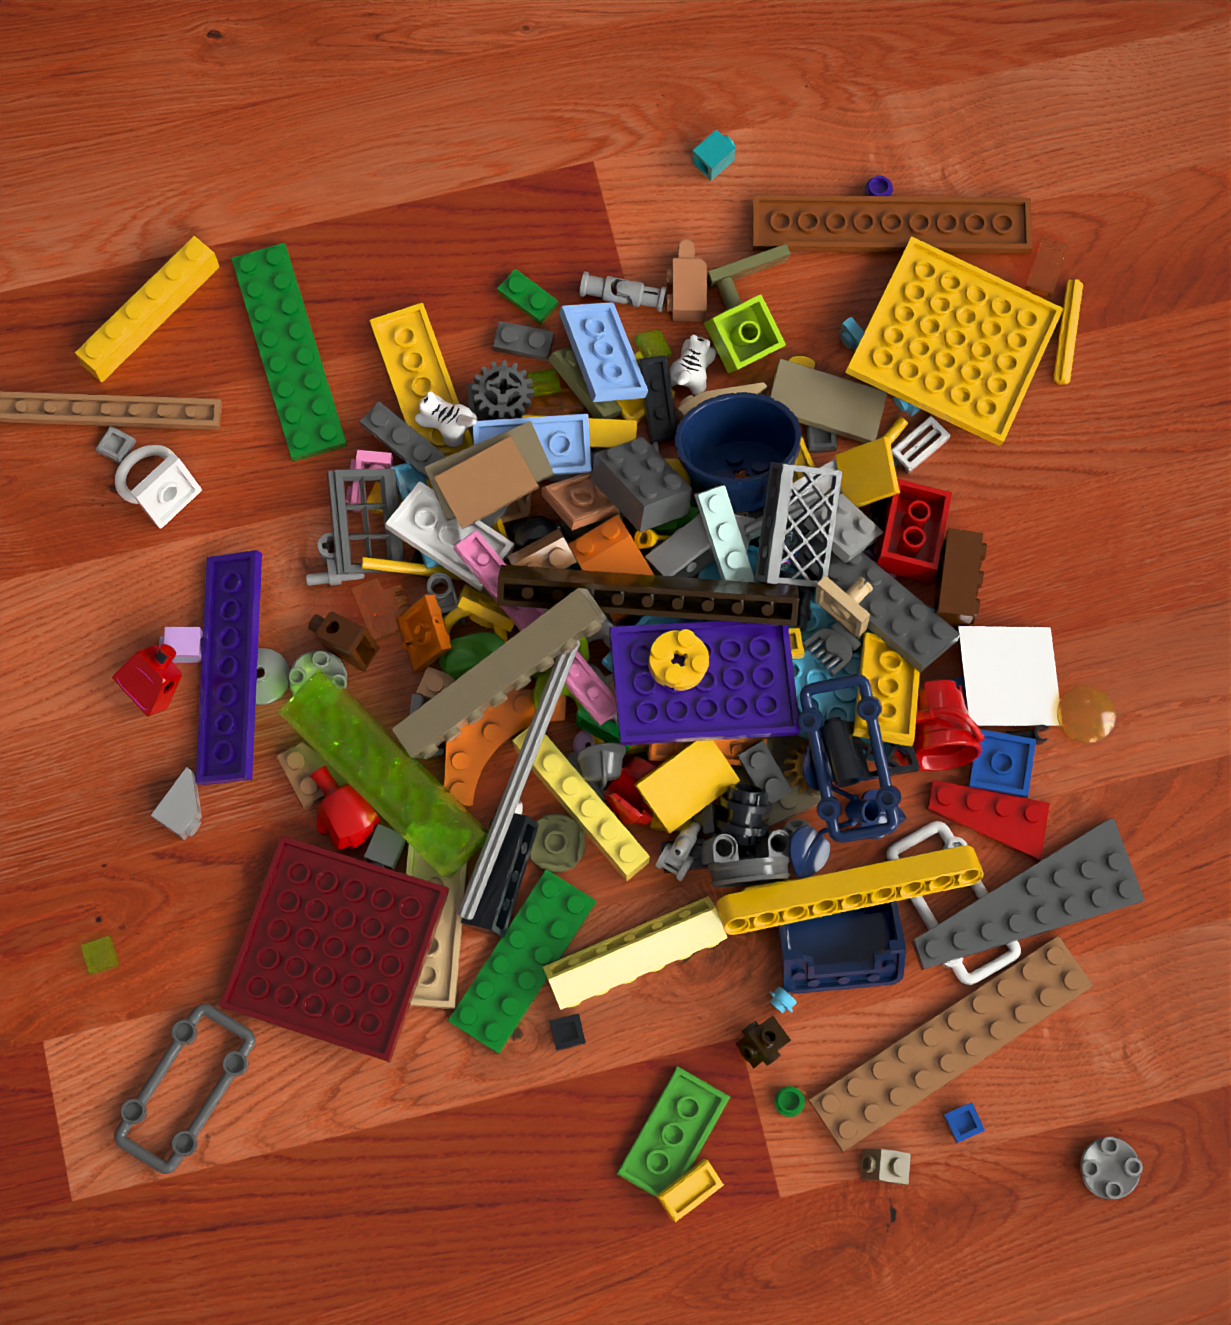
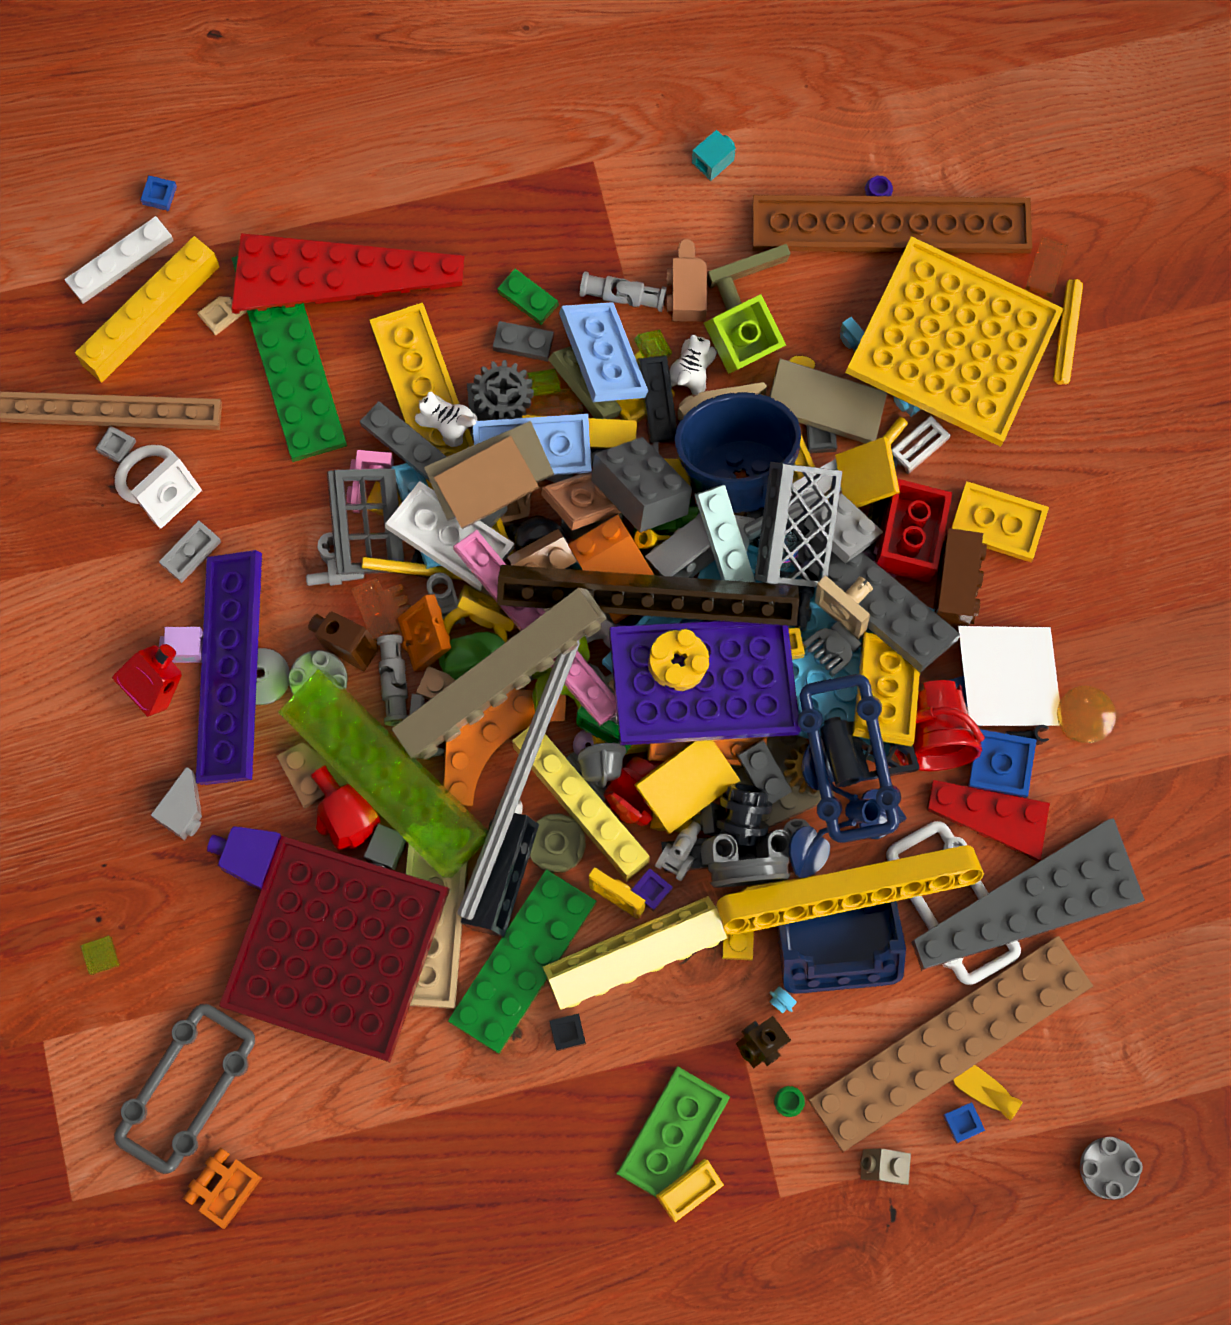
none -> white plate [65,216,174,304]
none -> blue plate [140,175,177,211]
none -> light grey plate [159,521,221,583]
none -> orange plate [183,1147,262,1229]
none -> tan tile [197,296,247,336]
none -> dark purple torso [207,826,281,891]
none -> red wing [232,233,465,314]
none -> light grey piece [377,634,408,726]
none -> yellow plate [589,867,646,919]
none -> dark purple plate [631,868,673,912]
none -> yellow plate [722,931,754,960]
none -> yellow plate [951,481,1049,562]
none -> yellow piece [953,1065,1023,1121]

